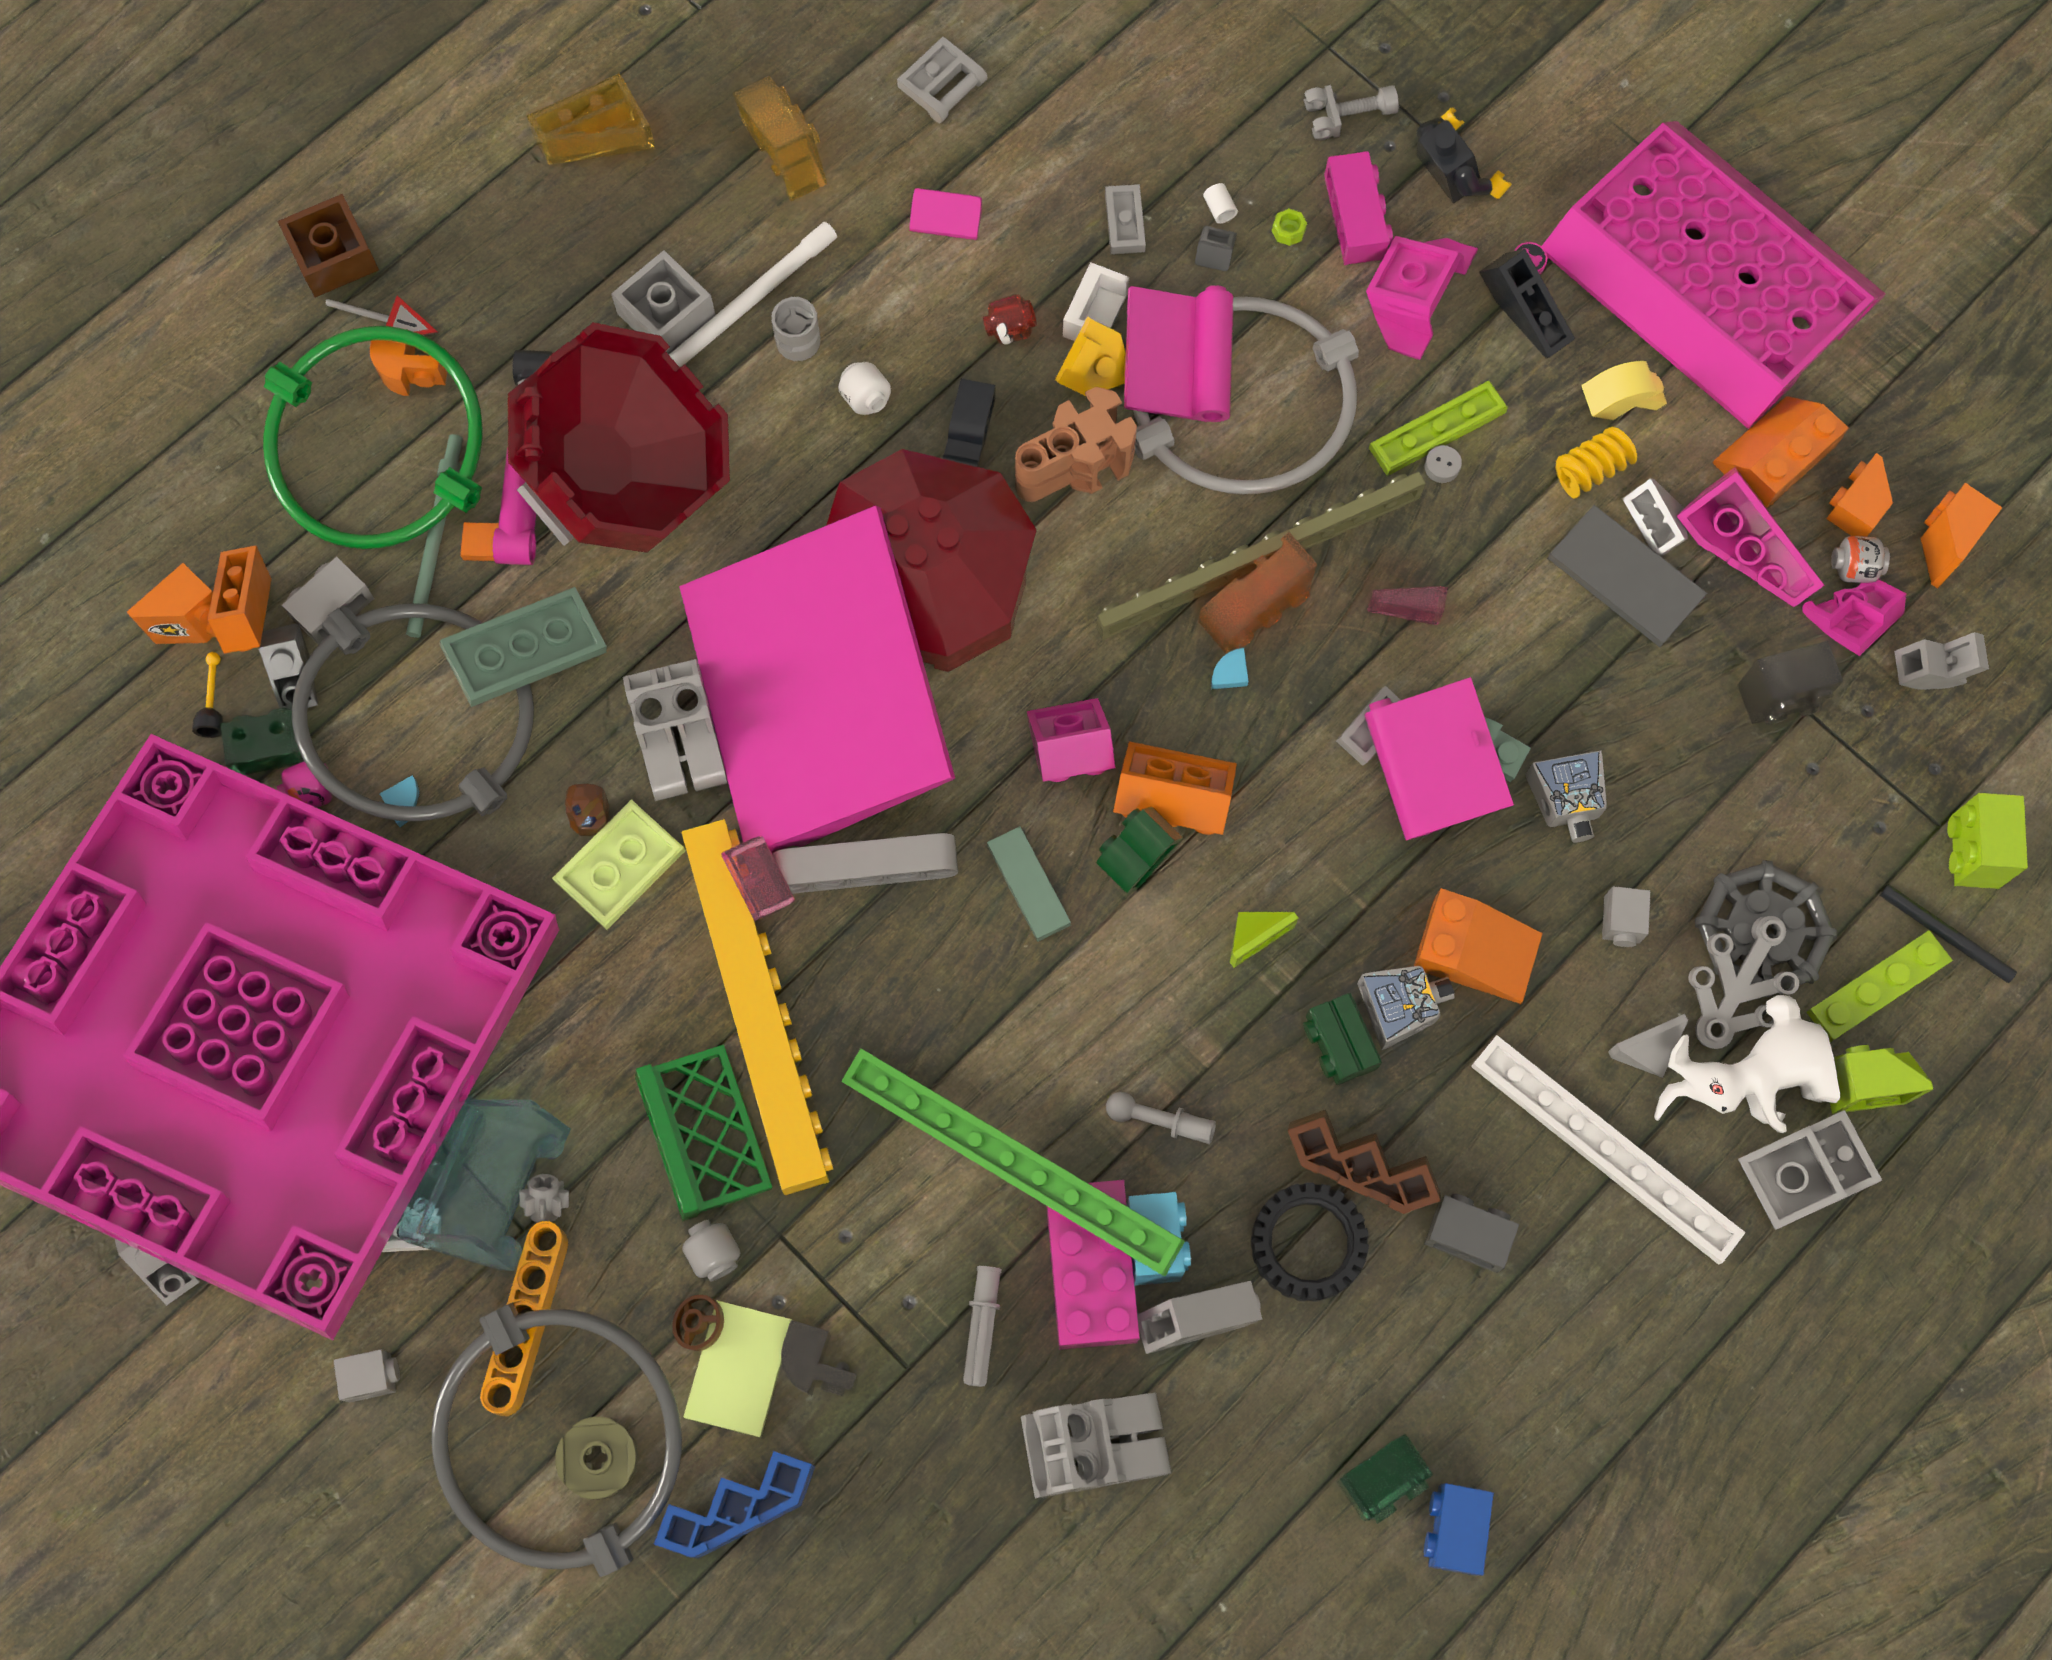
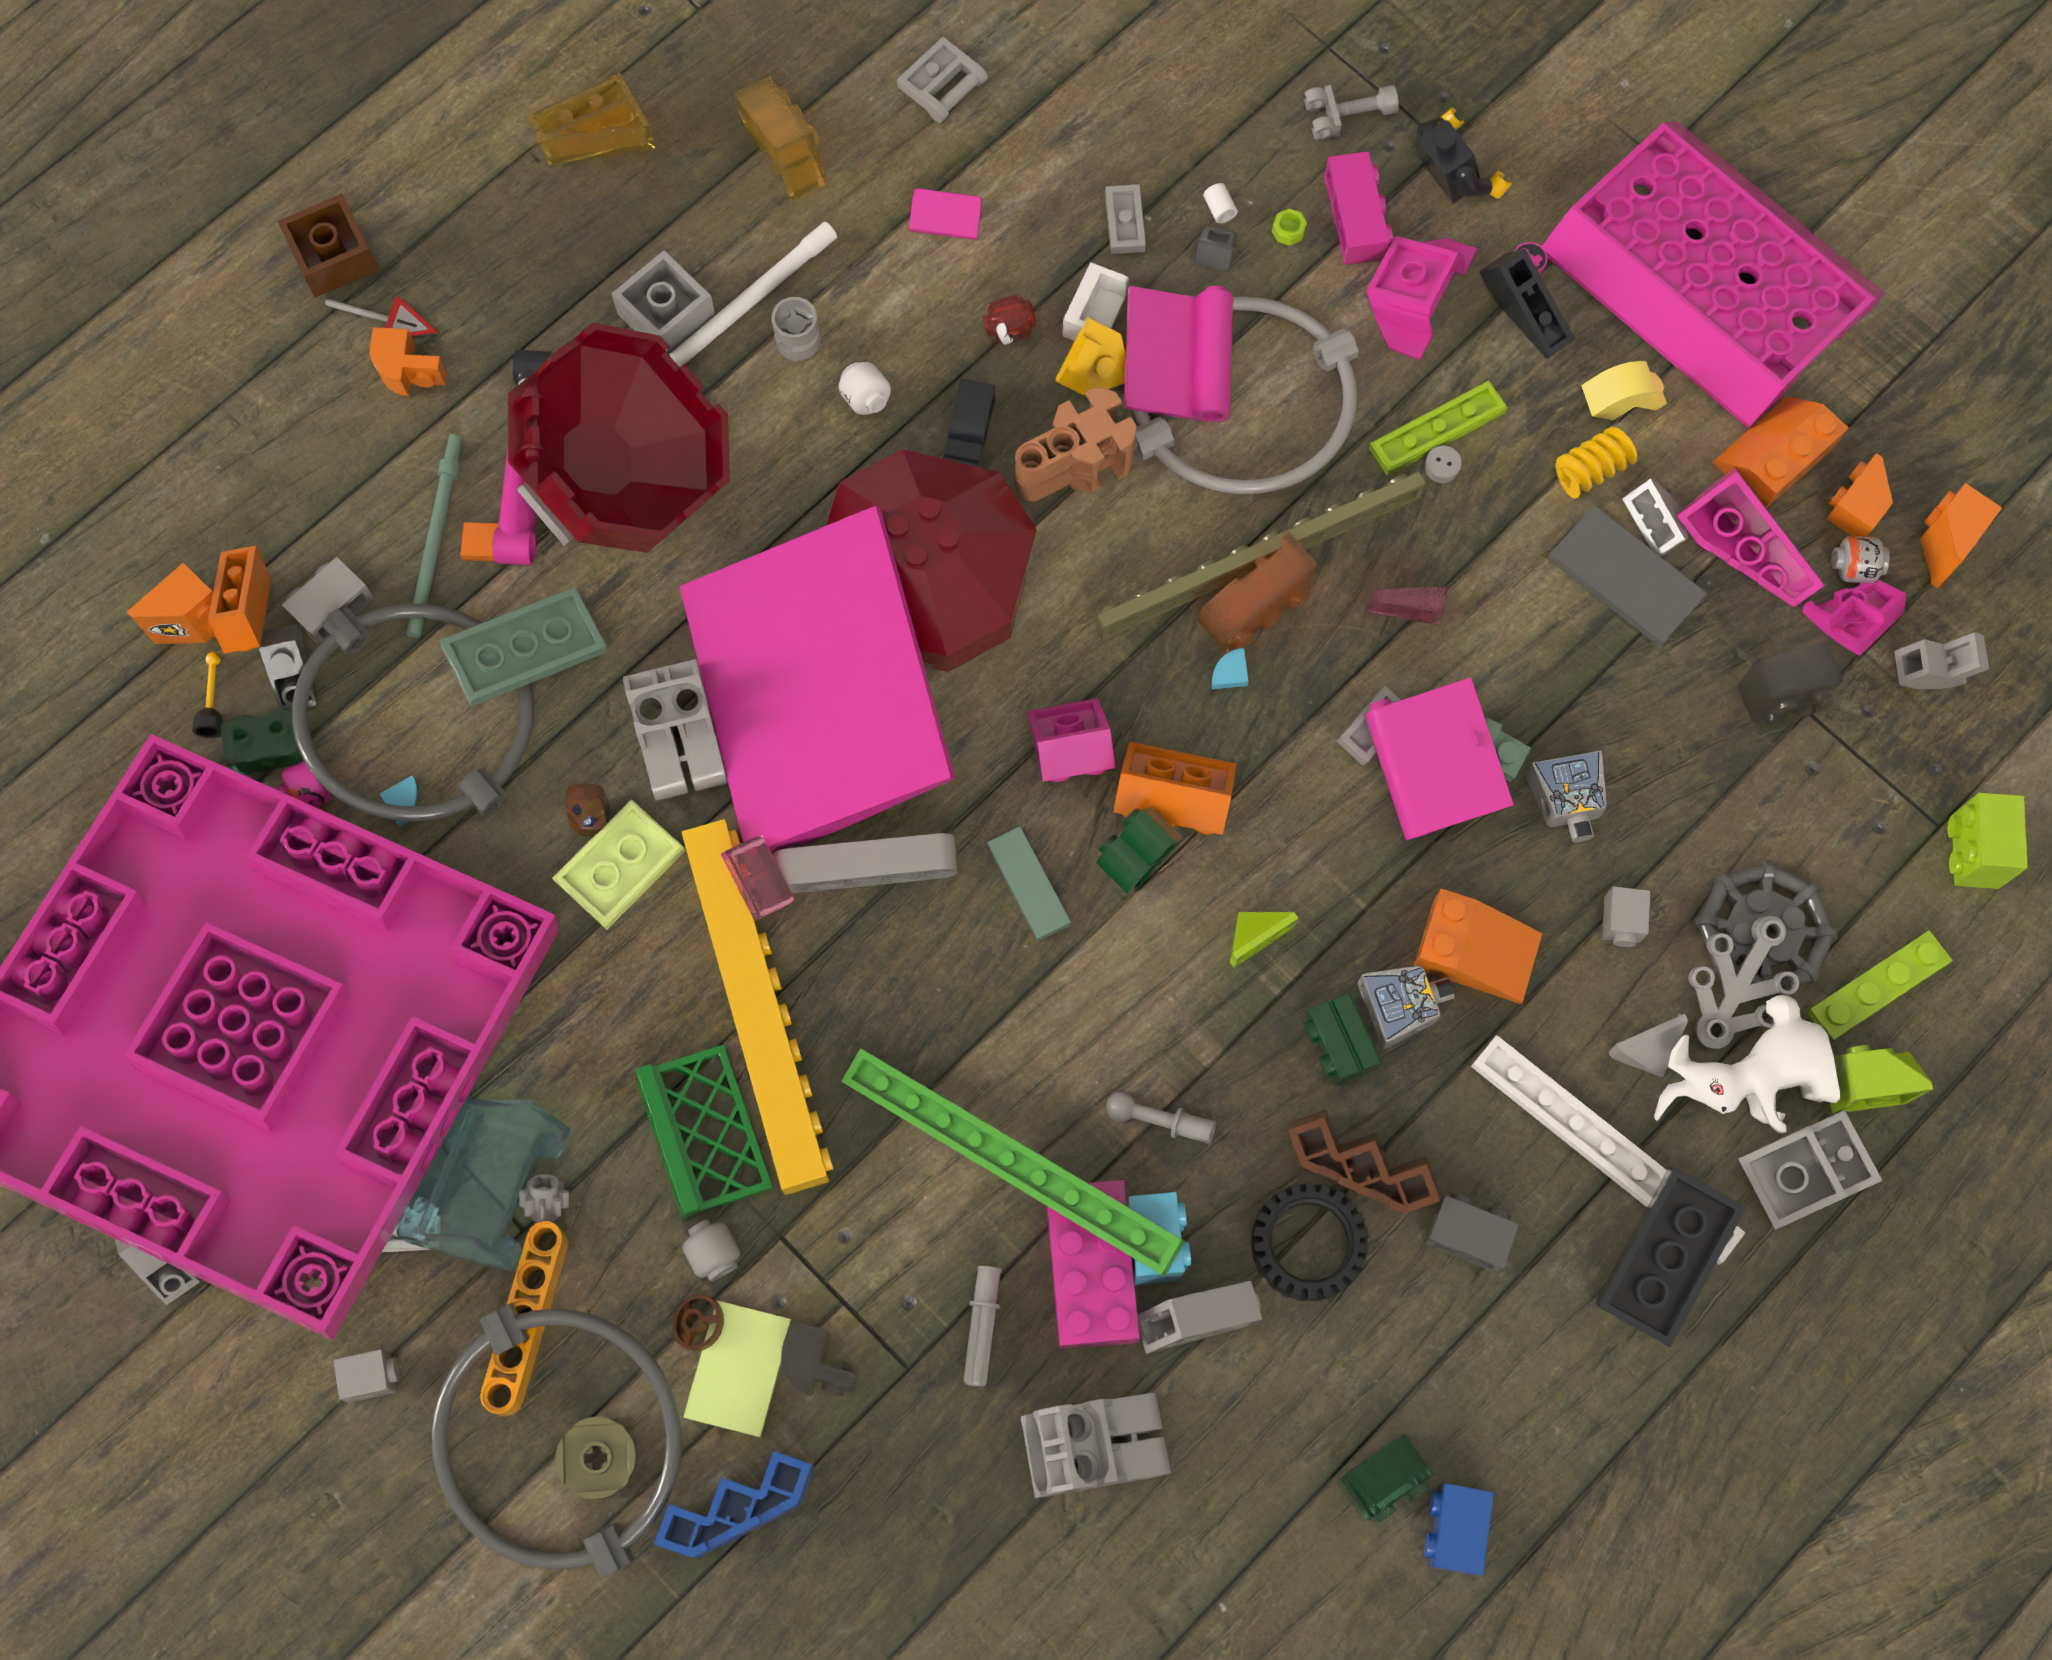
green piece [263,326,483,549] -> none
black bar [1879,884,2017,983] -> none
none -> black brick [1594,1166,1747,1347]

